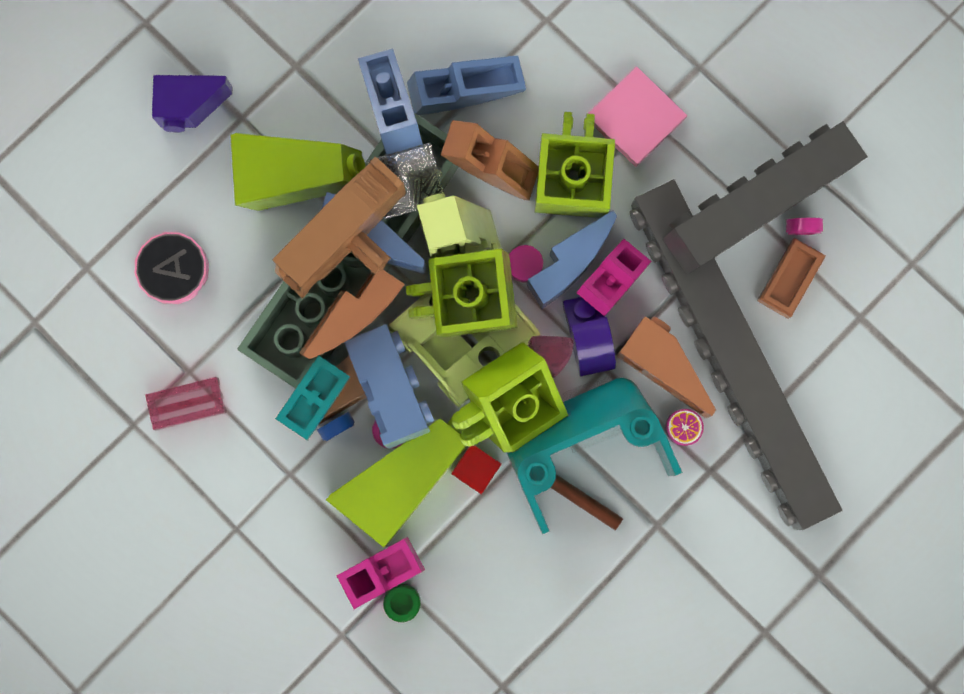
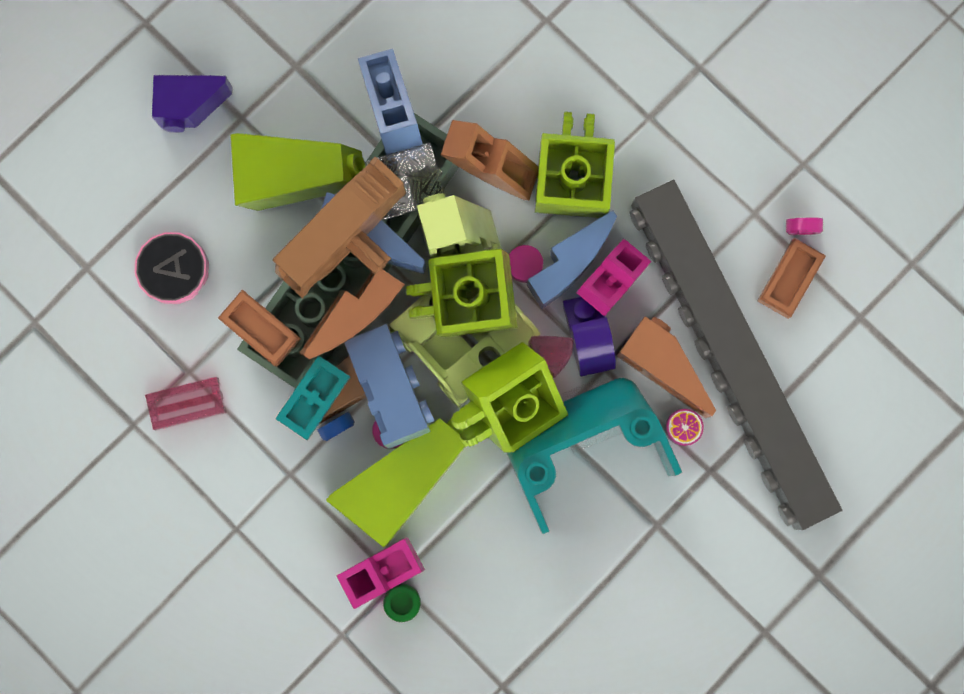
medium blue slope [407,55,526,115] -> none
red tile [451,445,502,495] -> none
copper bar [550,474,623,530] -> none
bright pink tile [588,66,687,167] -> none
dark grey brick [663,121,868,275] -> none
none -> nougat tile [218,290,301,367]

